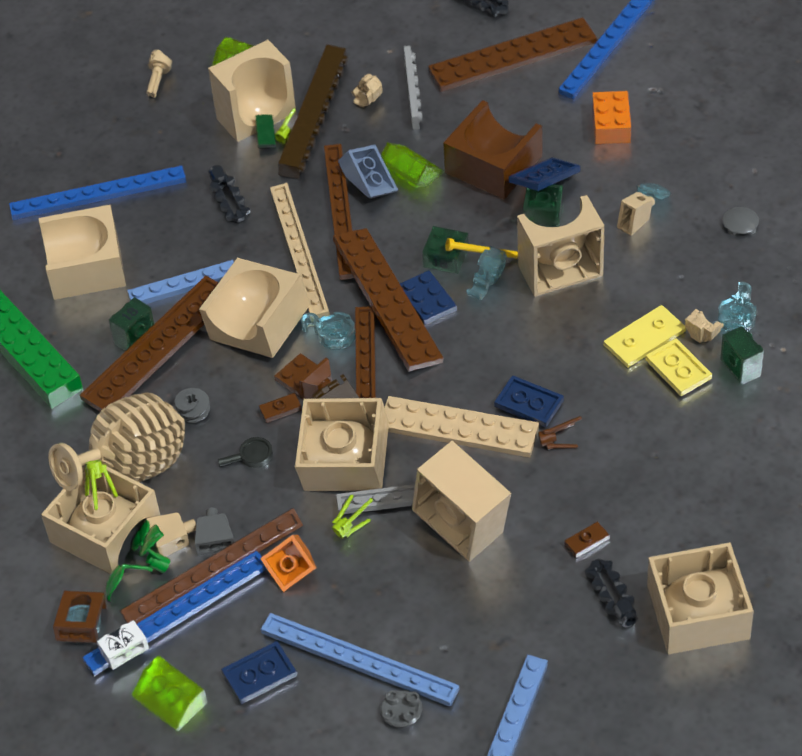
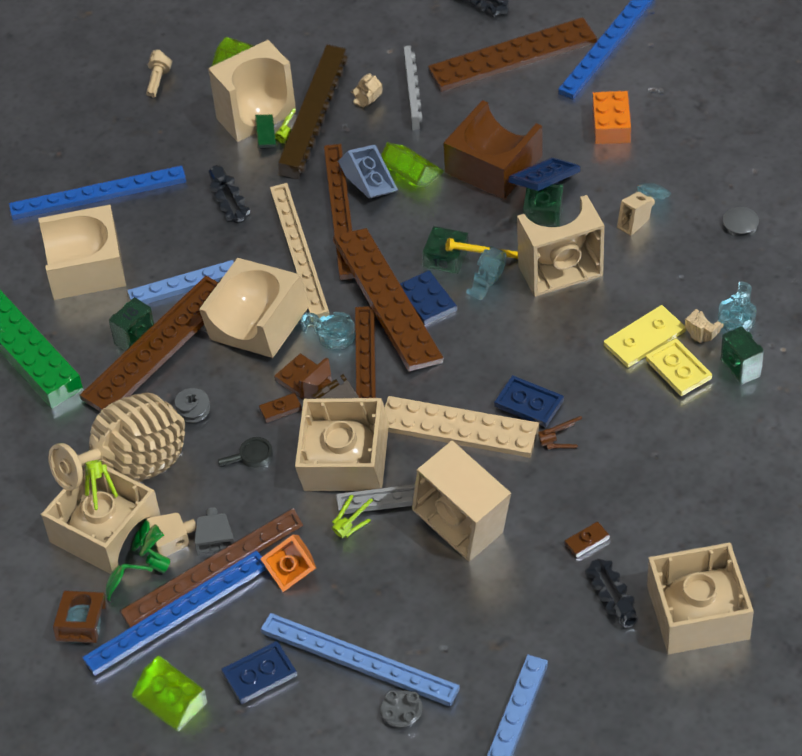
white brick [97,620,149,670] -> none

